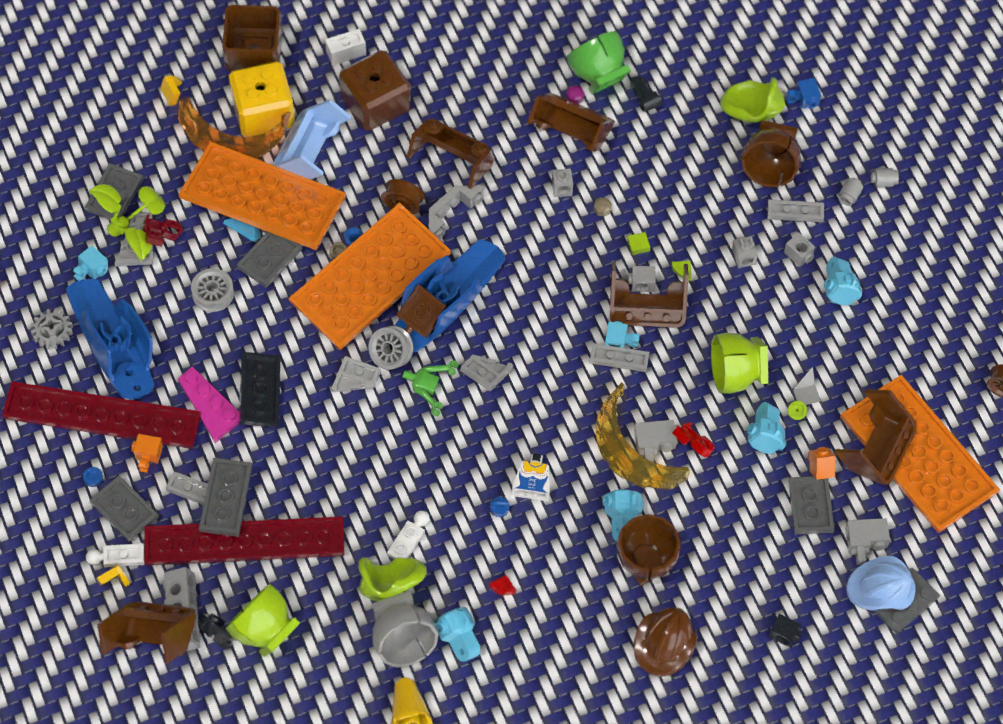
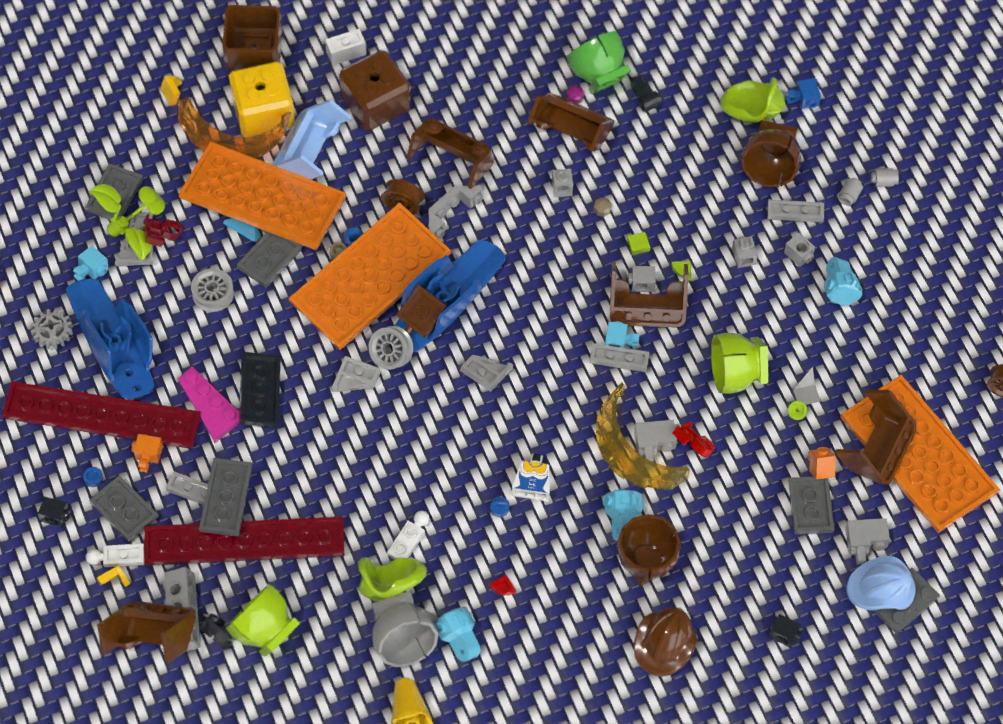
bright green piece [402,360,459,417] -> none
medium azure piece [747,402,786,454] -> none
none -> black brick [38,496,71,528]

